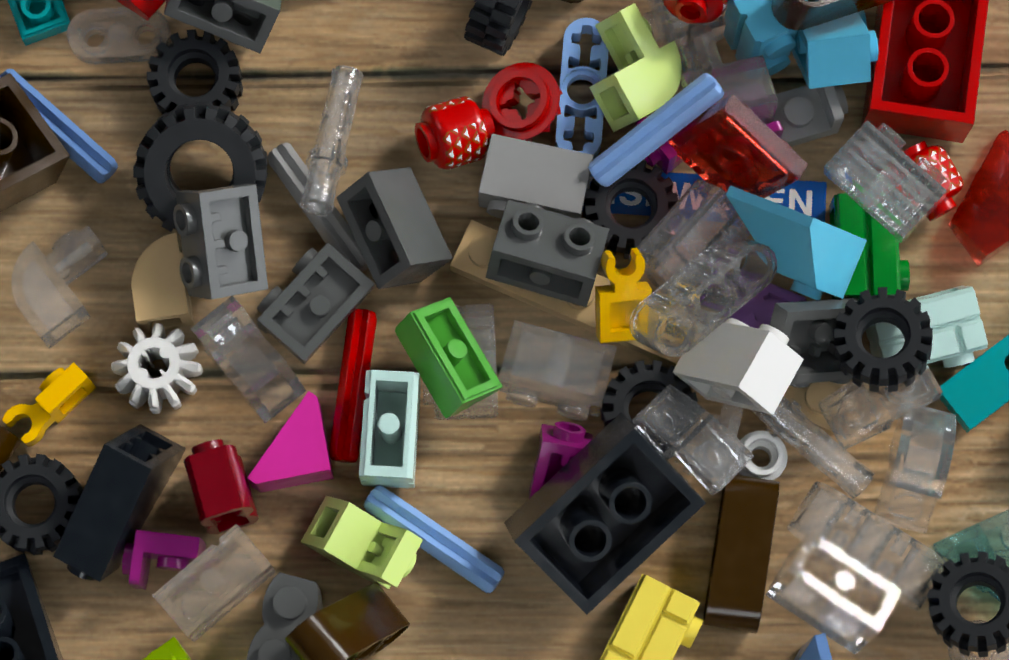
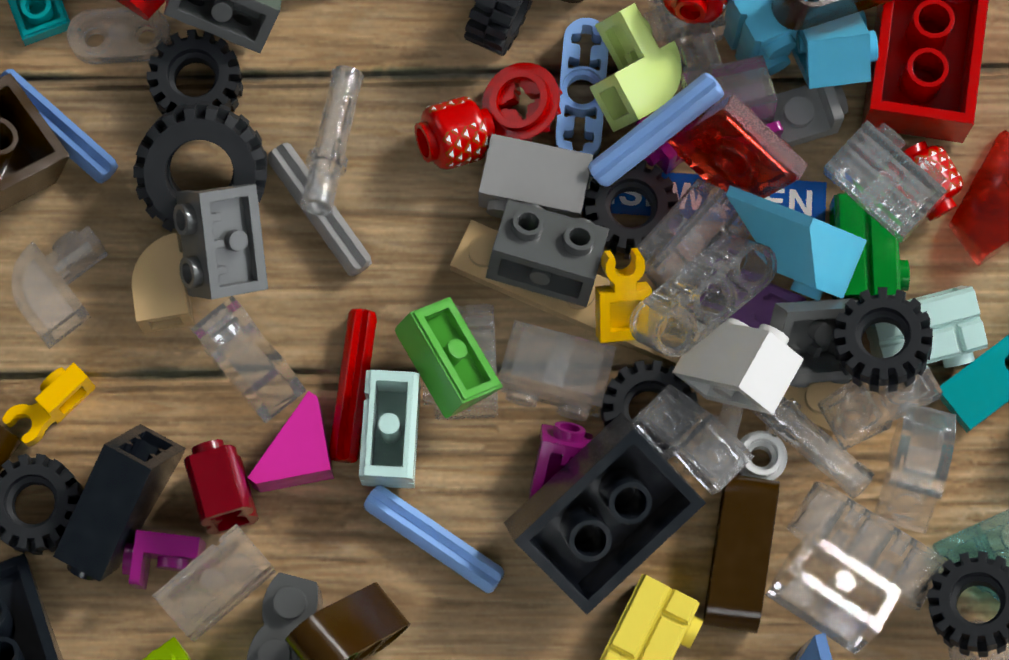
white gear [111,323,203,414] -> none
dark grey bracket [257,243,375,365] -> none
yellowish green brick [301,495,423,589] -> none
dark grey brick [336,167,453,289] -> none

